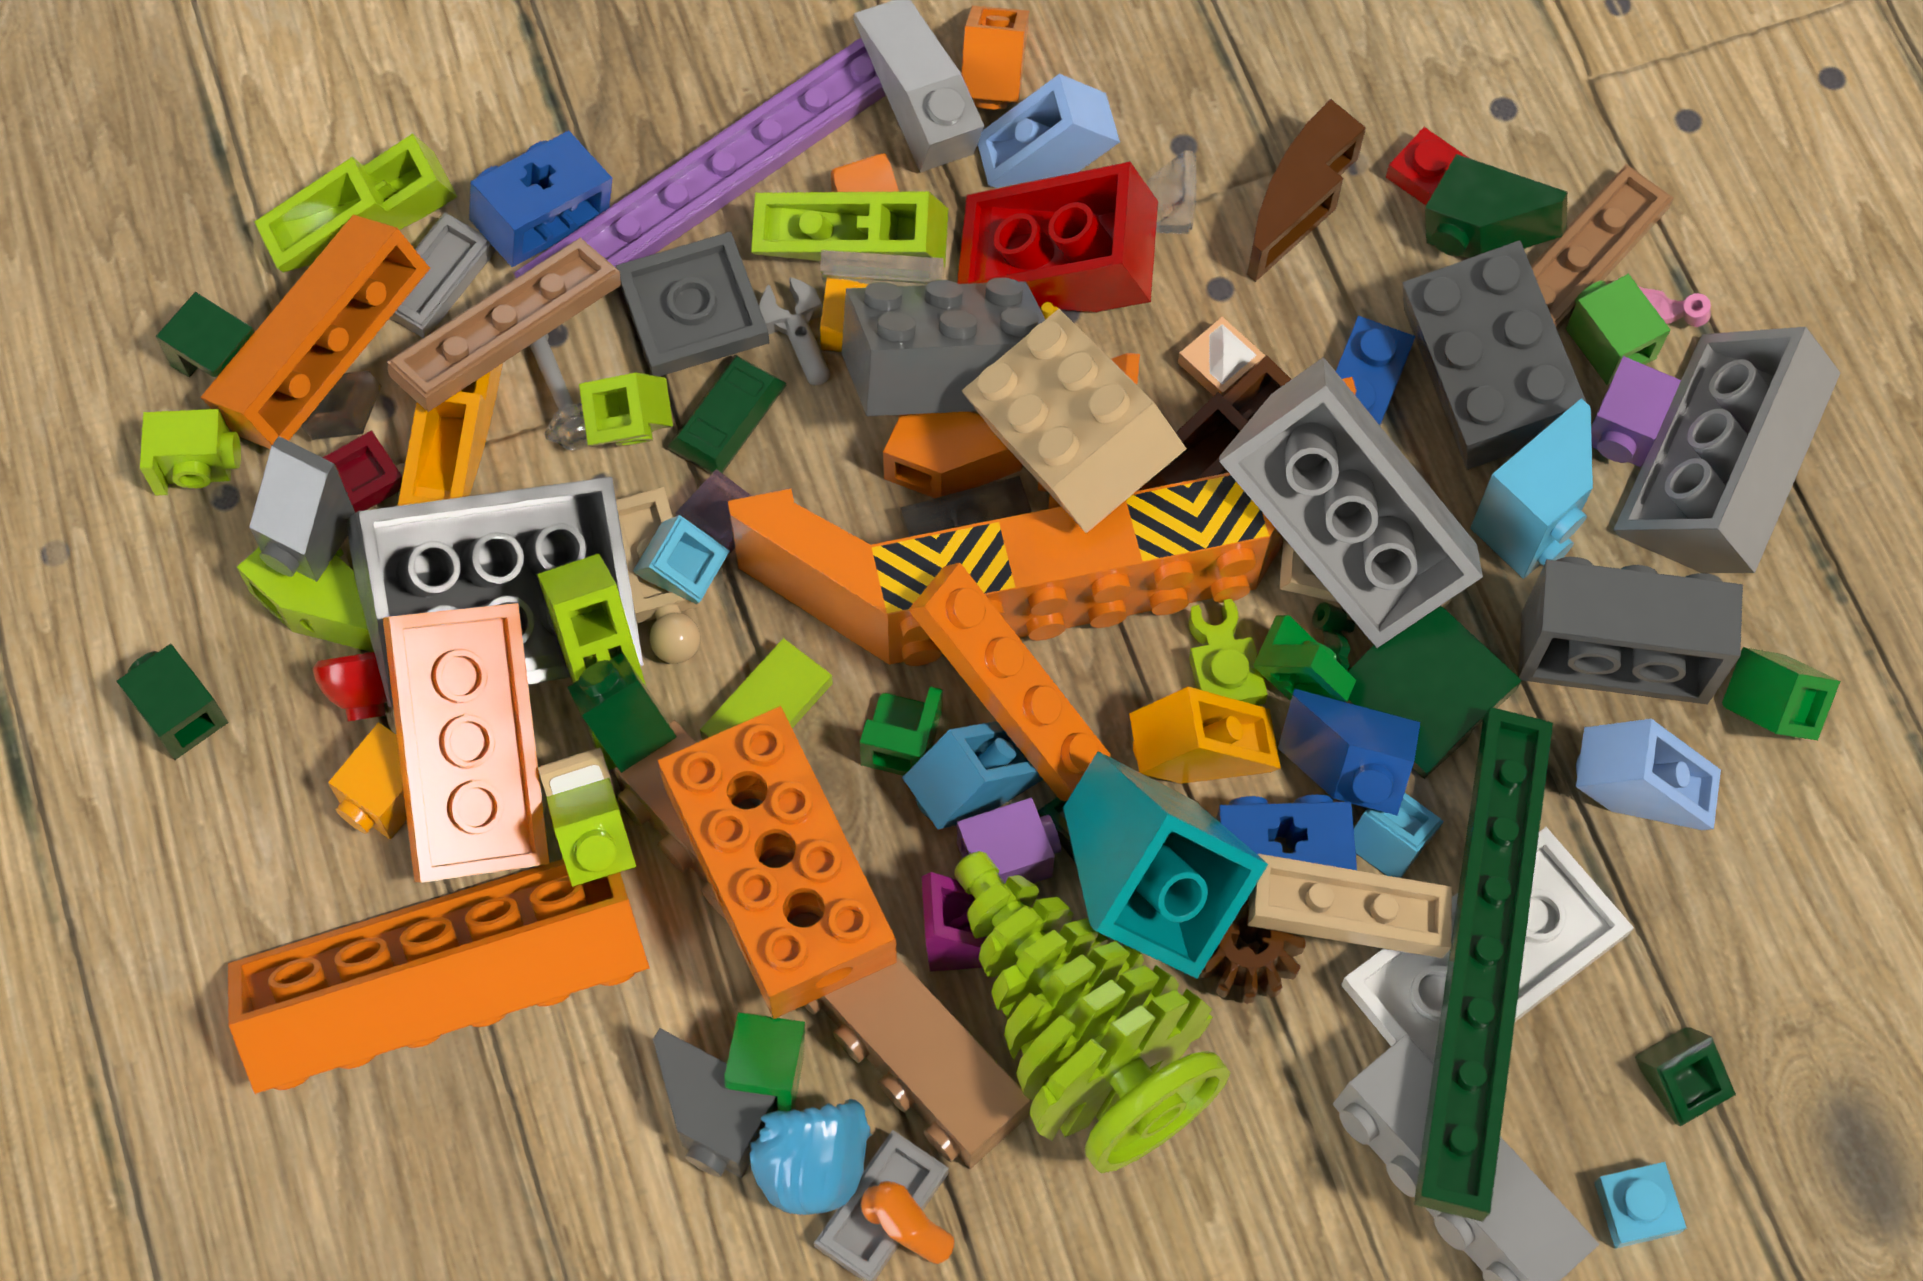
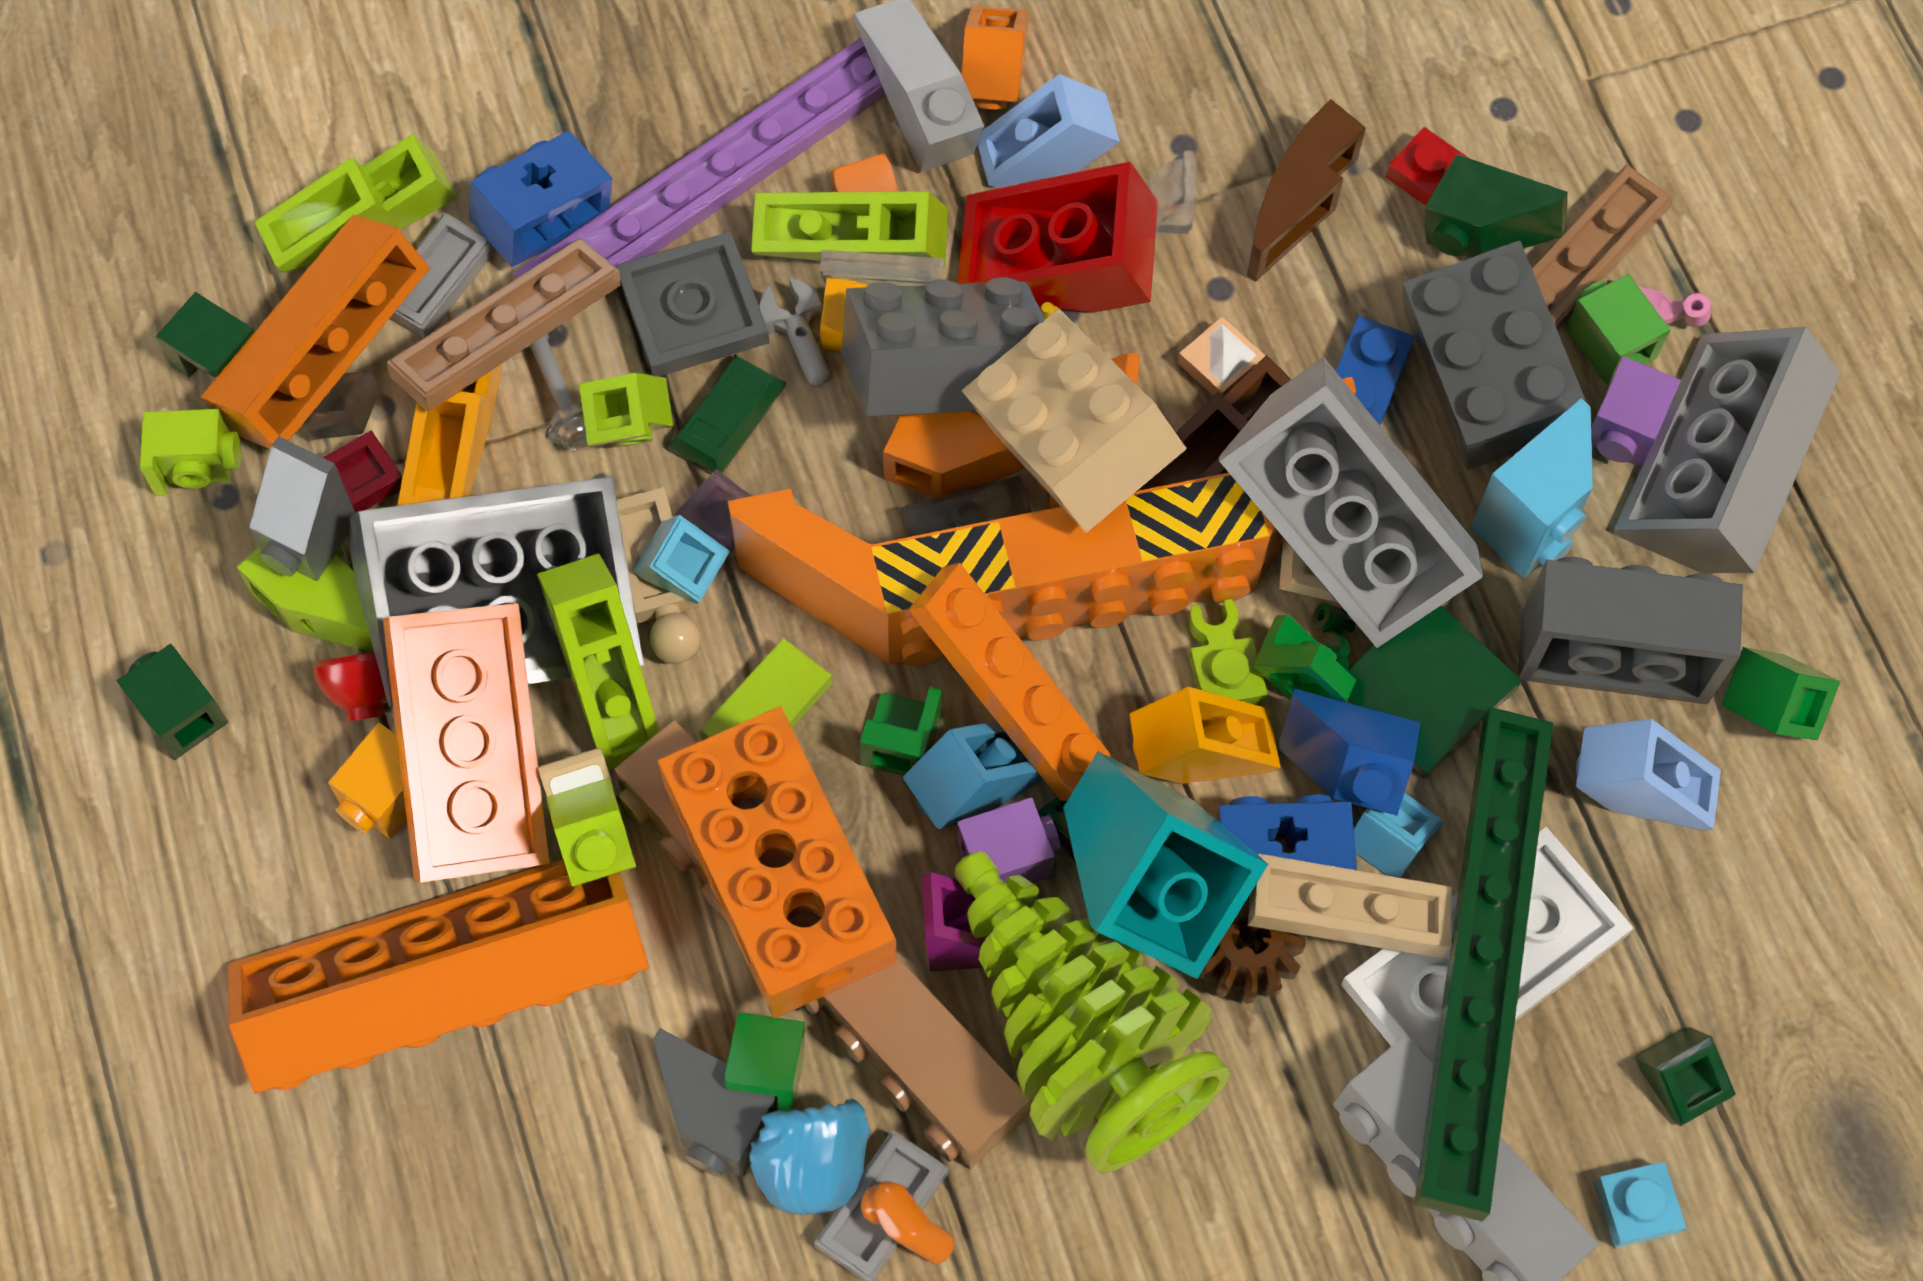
dark green brick [567,652,677,773] -> none

